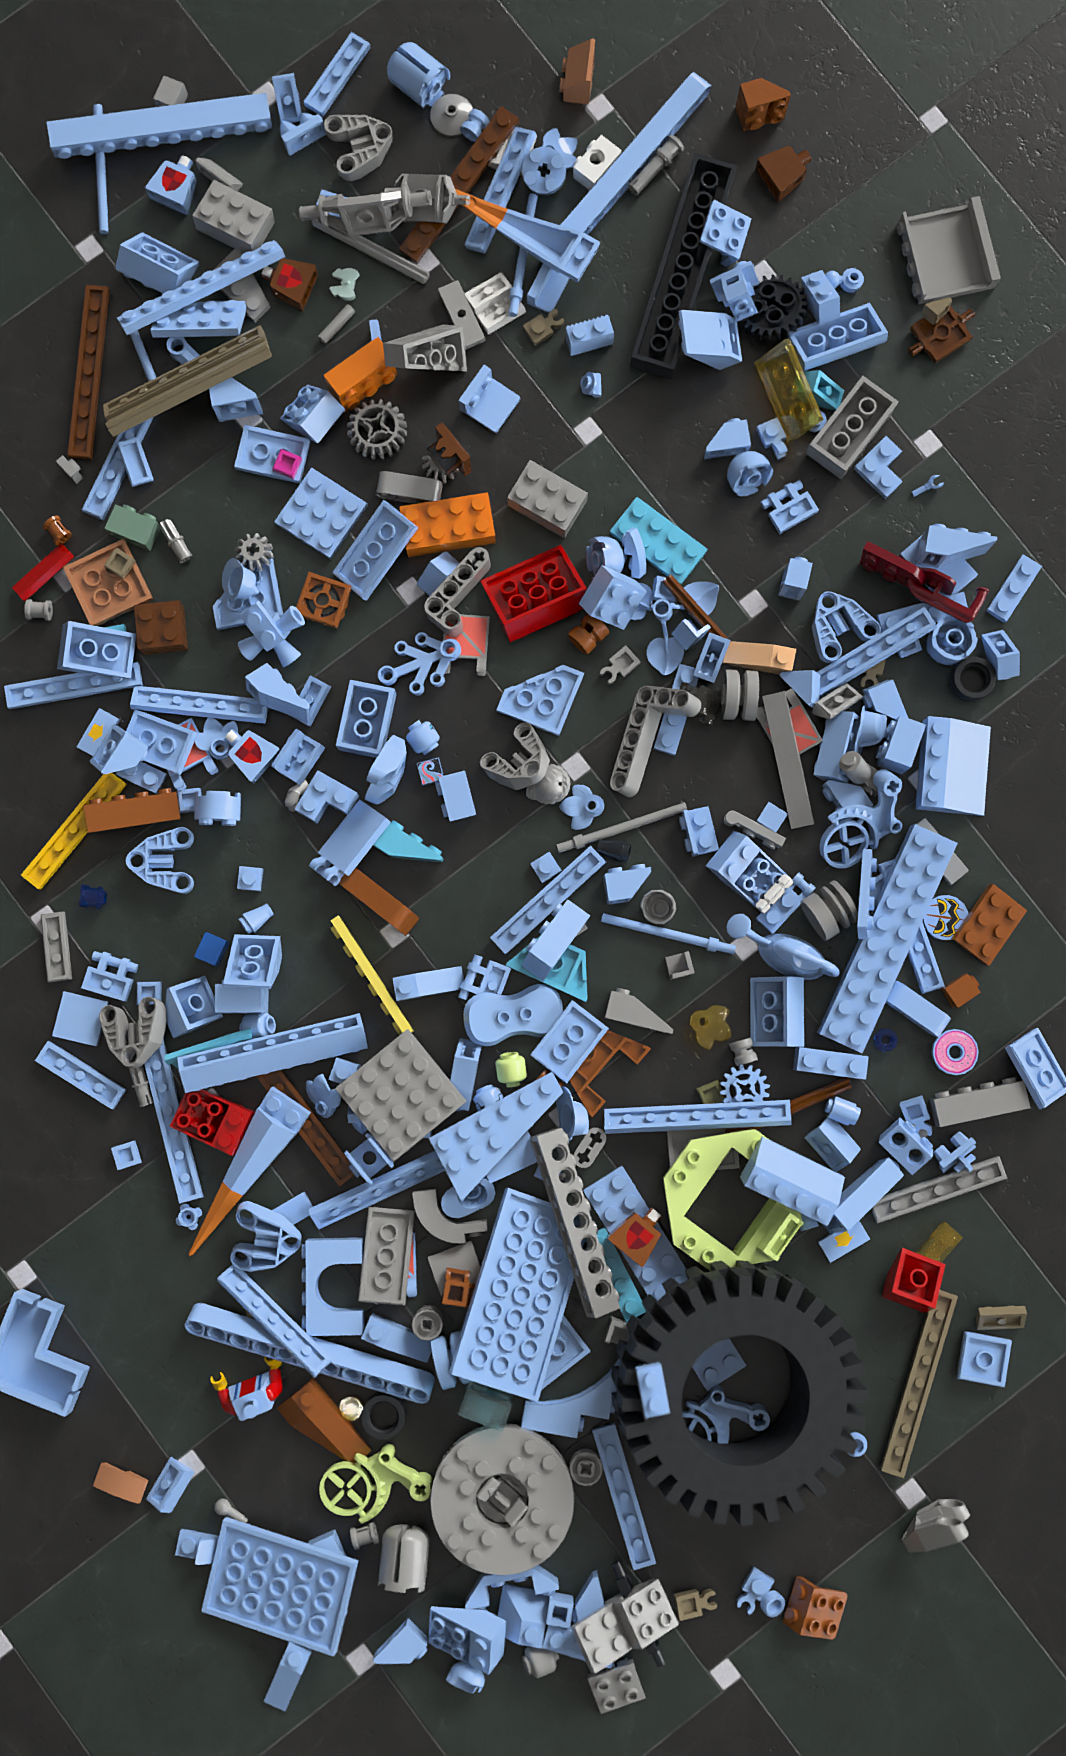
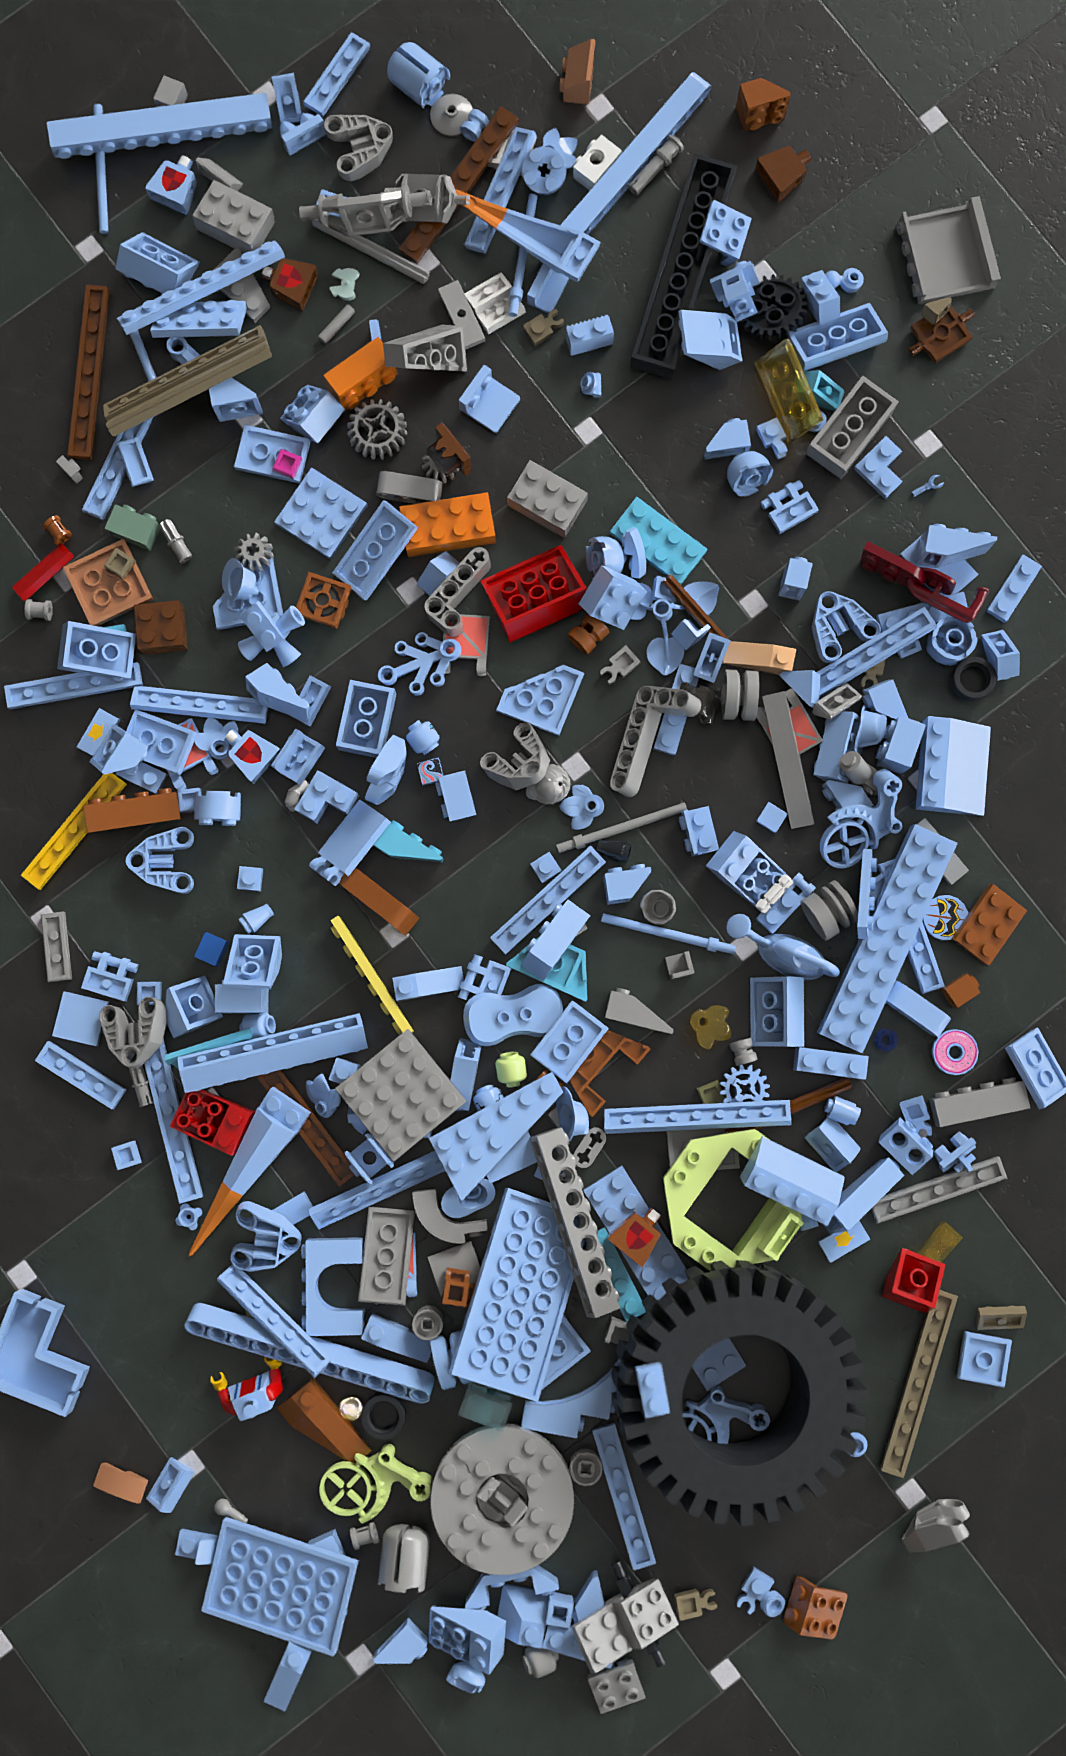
clear blue brick [79,884,107,909] -> none
light grey plate [723,811,786,849] -> none

